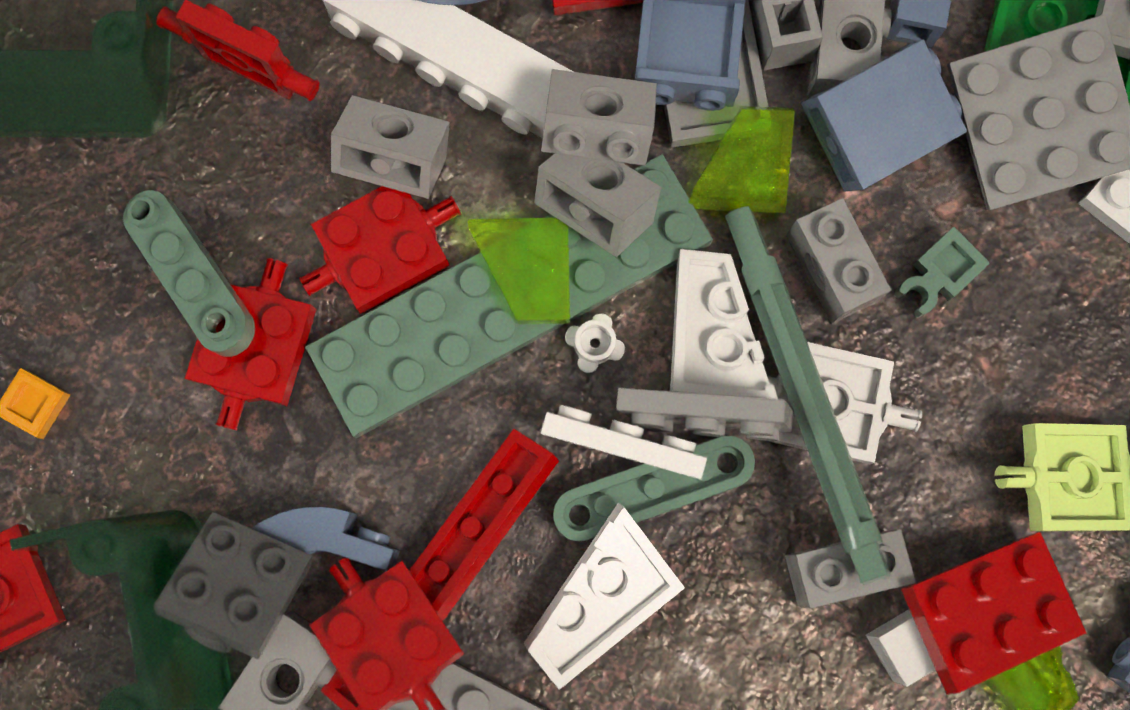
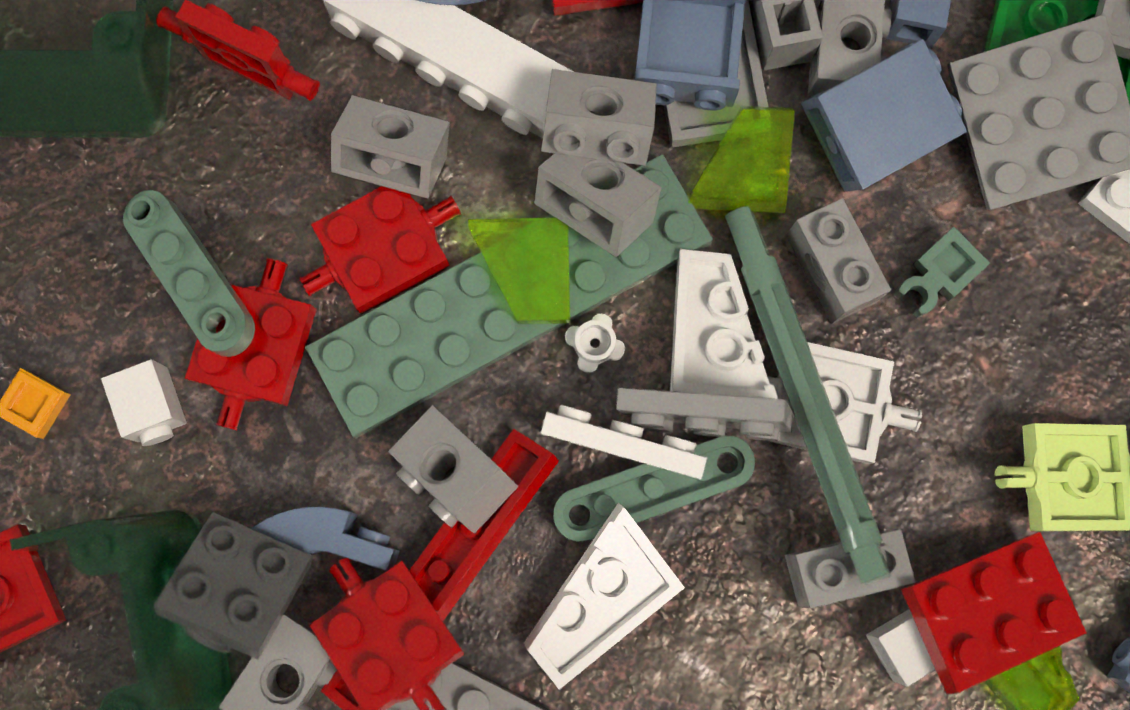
none -> white brick [101,359,187,446]
none -> light grey brick [388,405,518,534]

